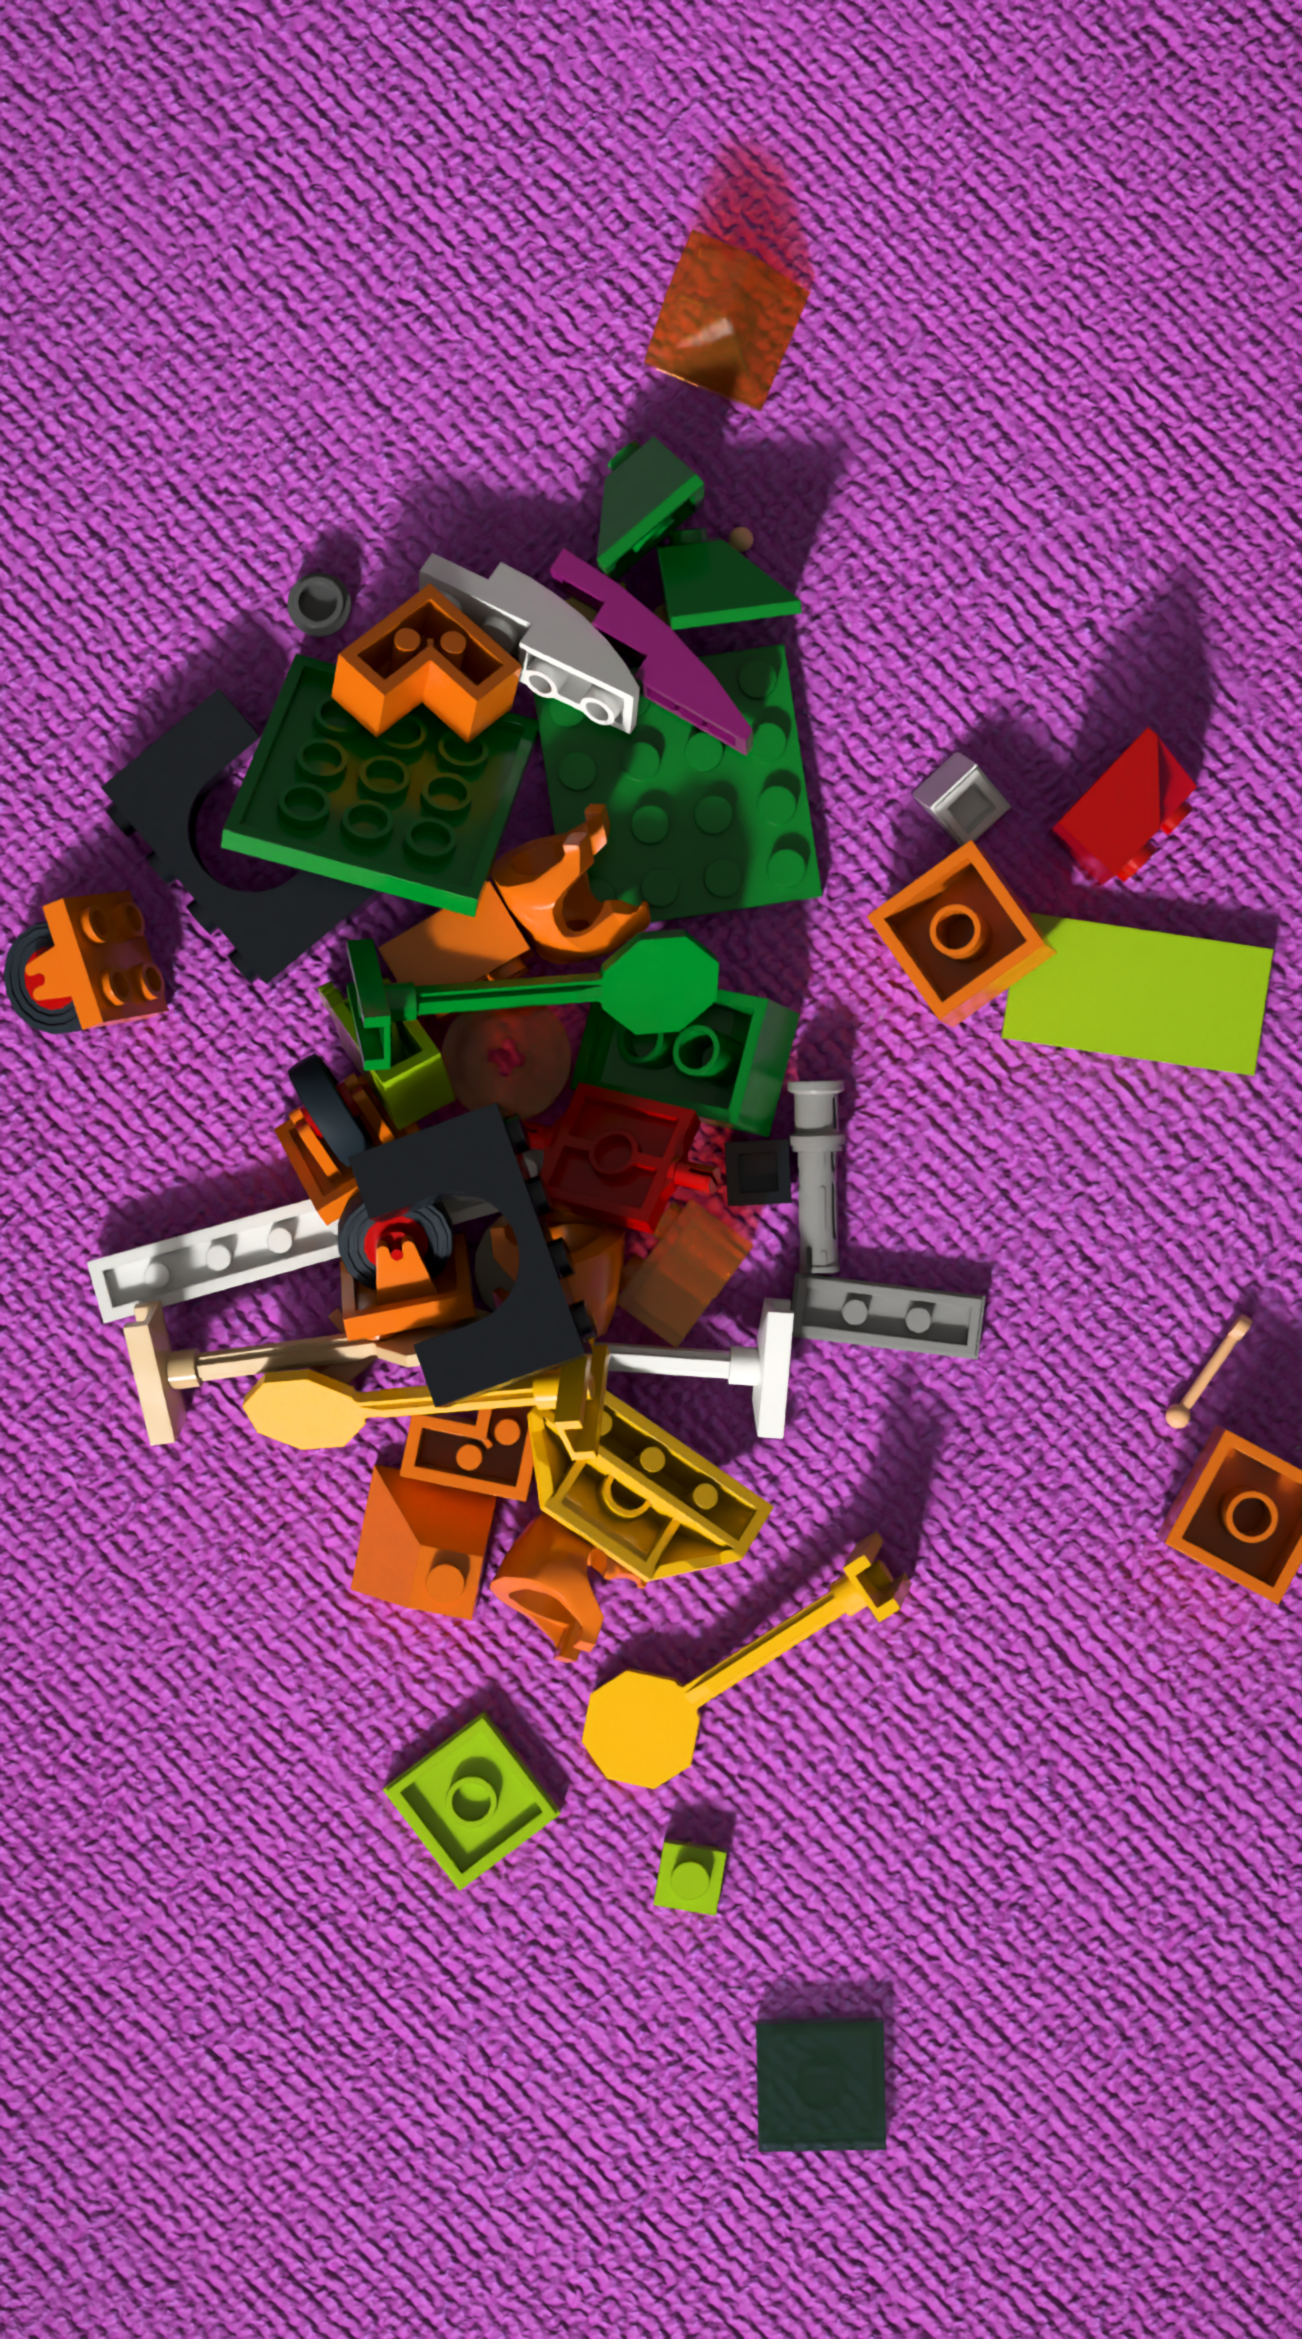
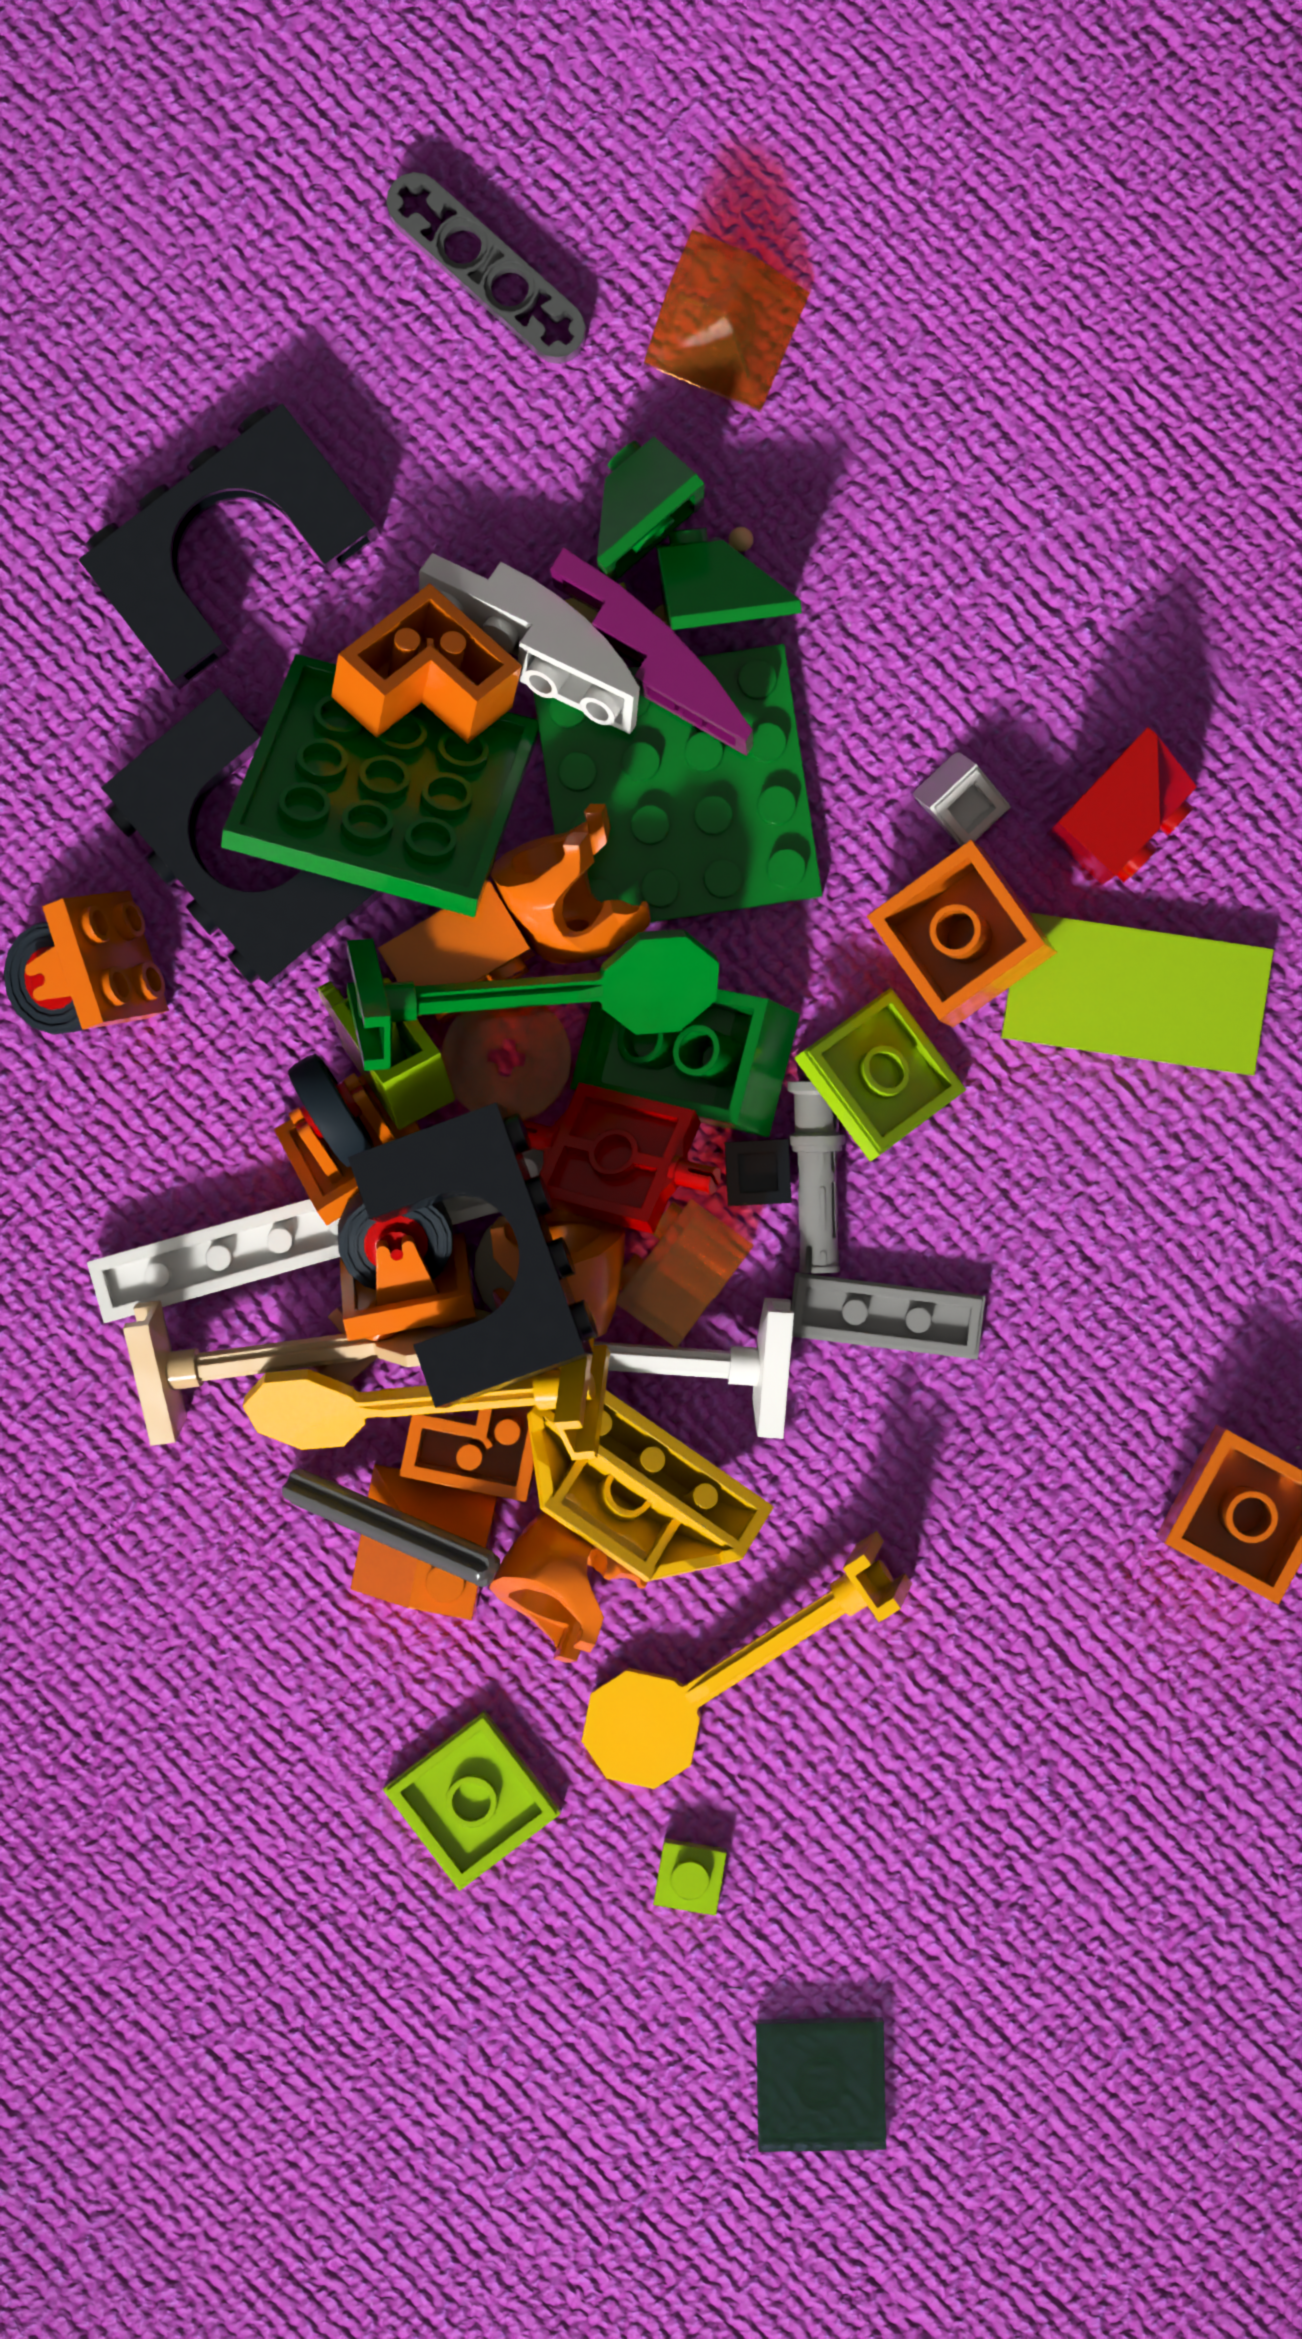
dark grey plate [287,572,352,637] -> none
light nougat hinge [1166,1313,1253,1428] -> none
none -> black arch [78,403,381,689]
none -> dark grey axle [282,1468,500,1587]
none -> dark grey beam [386,172,586,364]
none -> lime tile [794,988,967,1162]

